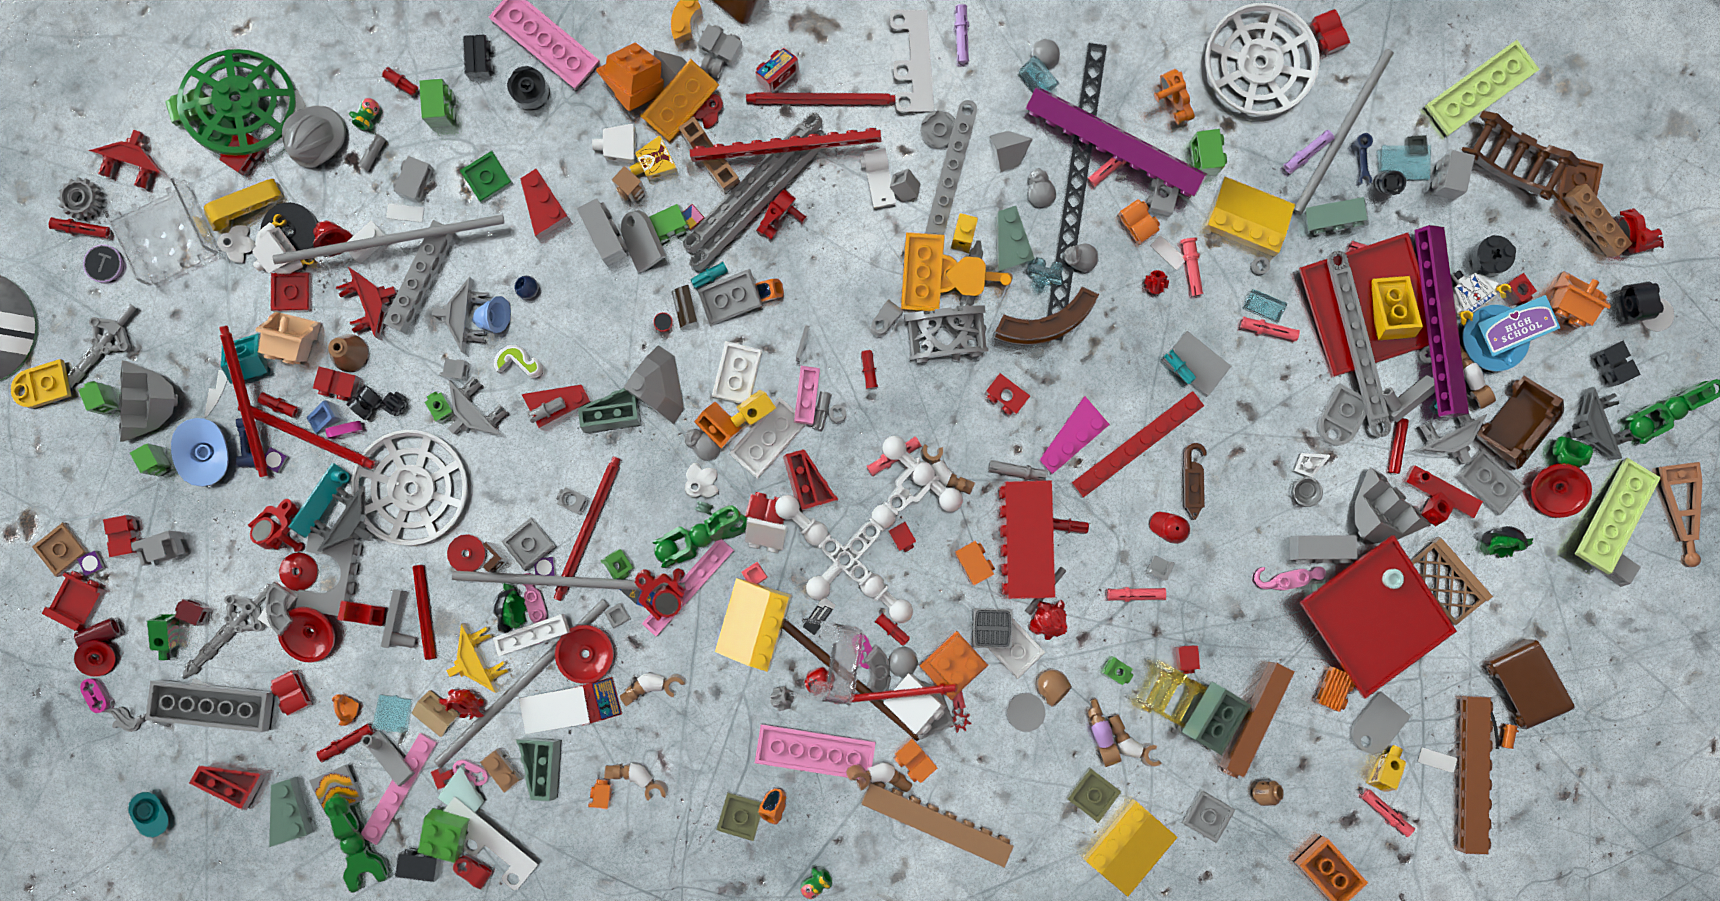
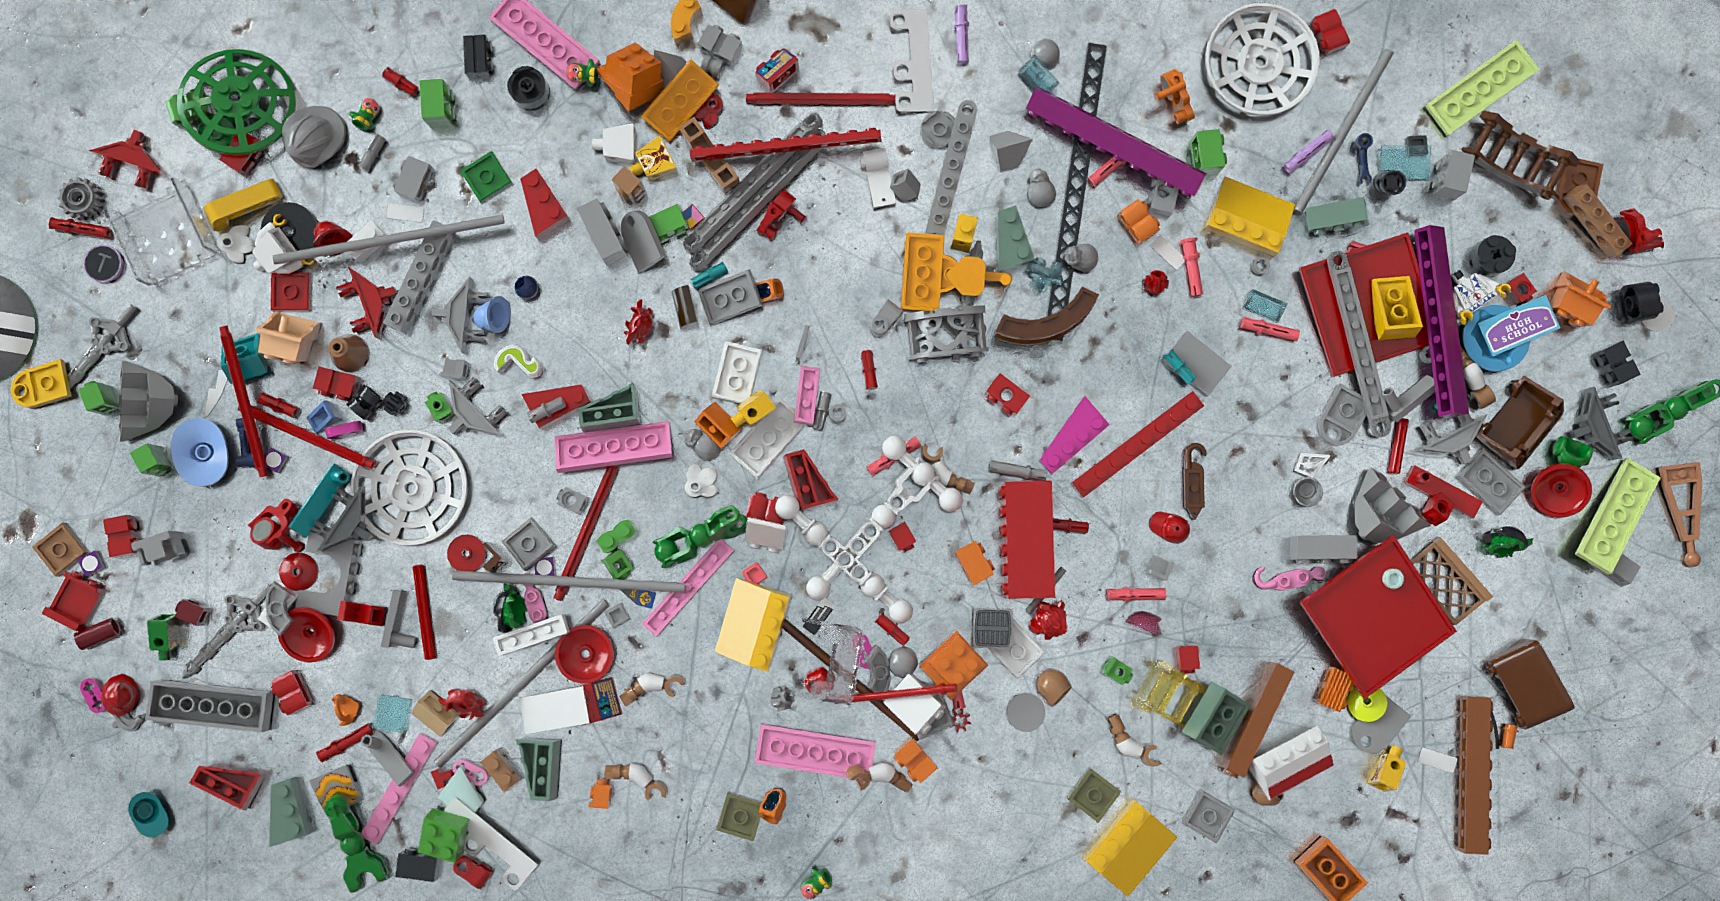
red dish [74,640,115,677] -> none
yellow connector [446,623,509,693] -> none
light grey brick [623,345,684,425] -> none
red piece [635,568,686,621] -> none
black tile [653,312,673,332] -> none
sand green bush [694,500,713,515] -> none
medium nougat brick [861,781,1014,868] -> none
piece [1087,698,1122,767] -> none
coral pin [1362,789,1415,837] -> none
none -> red piece [101,674,139,717]
none -> bright pink plate [555,421,672,473]
none -> animal [566,59,599,87]
none -> bright green brick [596,520,639,553]
none -> red hair [623,299,653,345]
none -> clear pink brick [1125,611,1161,635]
none -> white slope [1249,726,1334,801]
none -> neon yellow dish [1348,687,1388,722]

